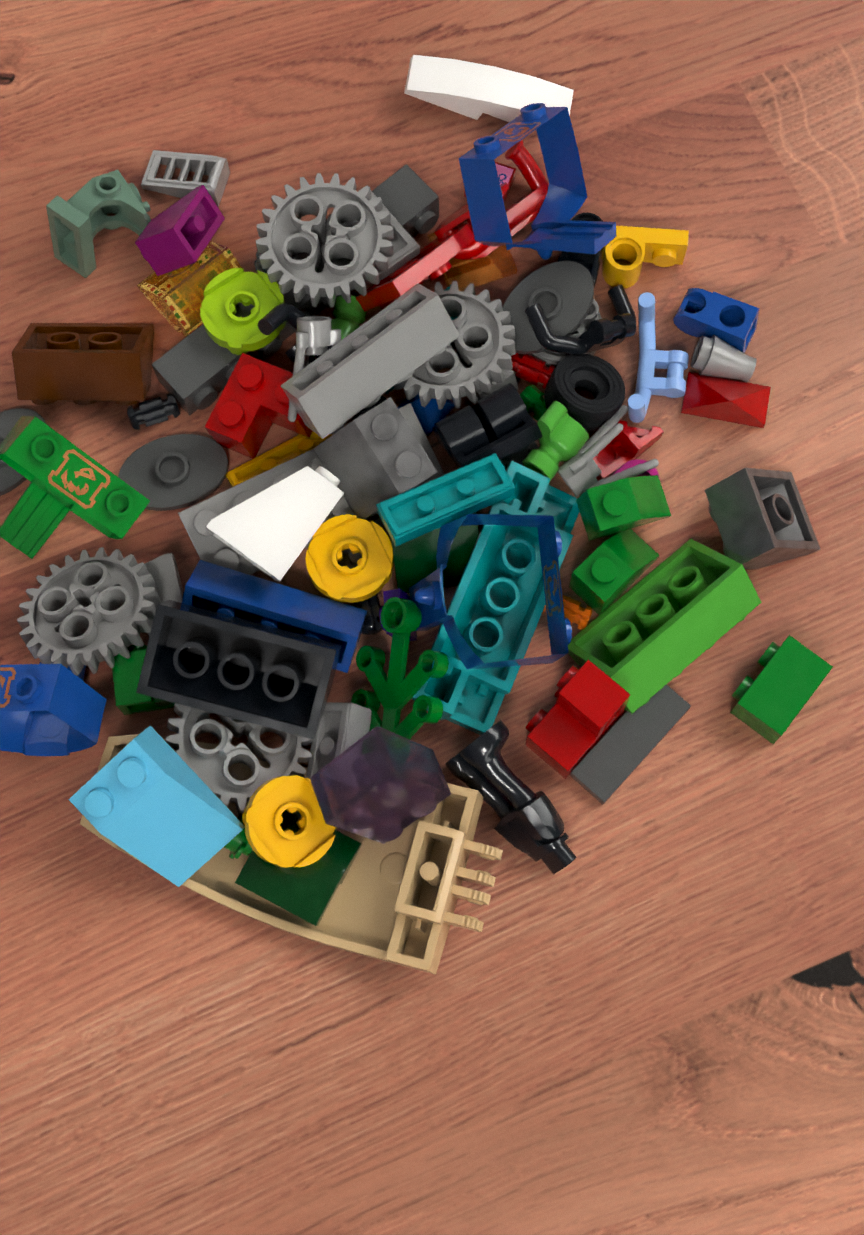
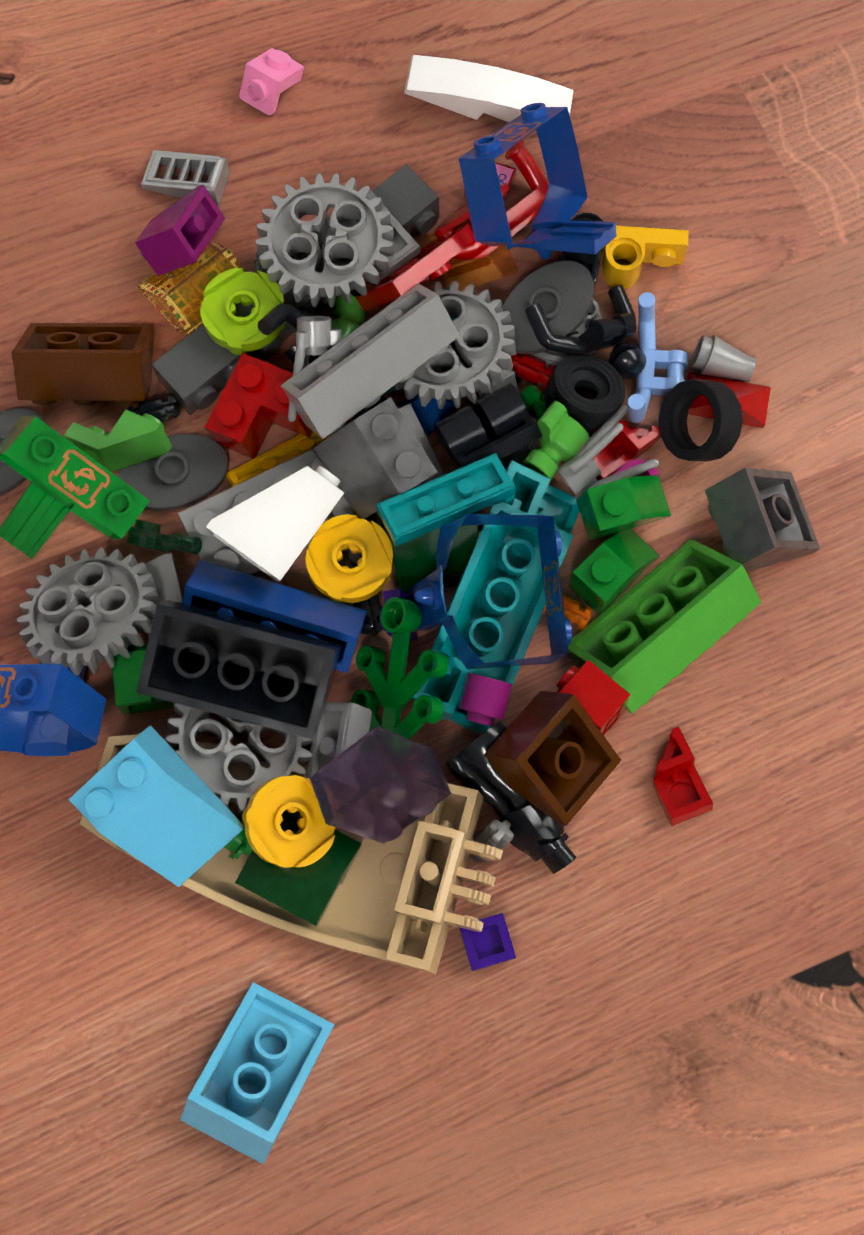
sand green tile [46,170,151,278] -> none
dark grey tile [570,684,691,805] -> none
blue leg [673,288,759,353] -> none
green brick [730,635,833,744] -> none
none -> bright green slope [64,410,173,472]
none -> clear green plate [126,519,202,555]
none -> medium azure slope [180,982,334,1165]
none -> bright pink bracket [239,48,304,116]
none -> magenta plate [458,673,512,726]
none -> dark purple plate [459,913,516,972]
none -> light grey piece [472,819,514,862]
none -> reddish brown slope [484,690,621,826]
none -> black hinge [609,342,646,380]
none -> red slope [653,726,713,826]
none -> black tyre [658,379,743,461]

